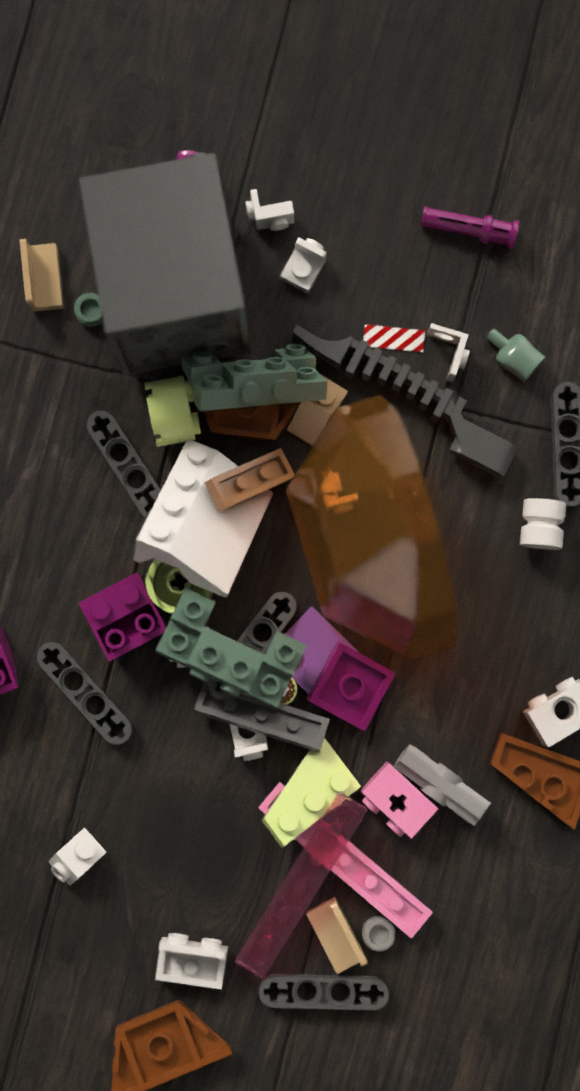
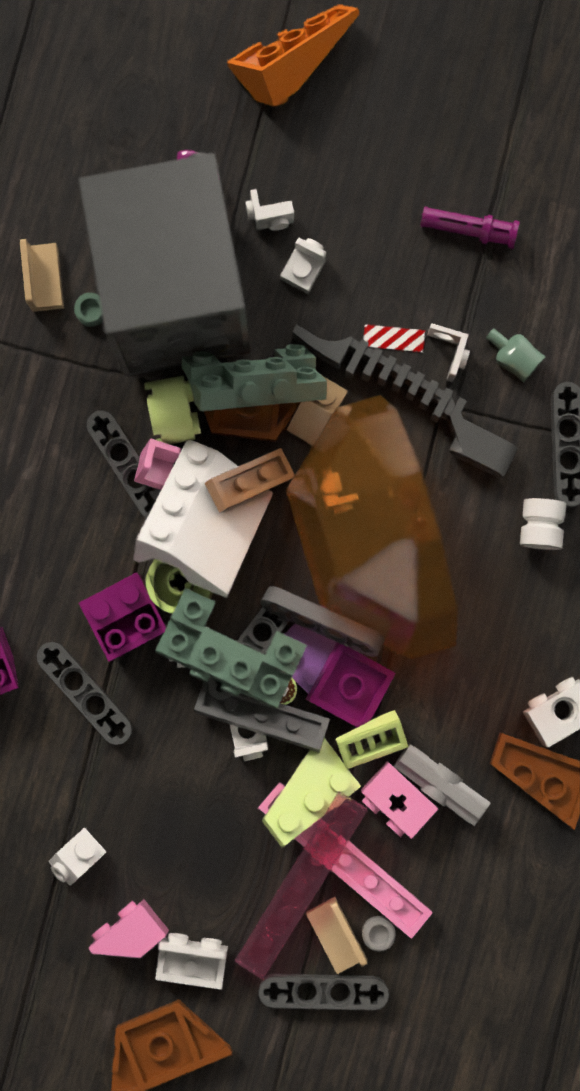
none -> bright pink slope [88,899,169,958]
none -> bright pink panel [134,438,181,490]
none -> orange wedge [227,5,360,107]
none -> dark grey beam [260,586,385,657]
none -> yellowish green slope [336,710,408,770]

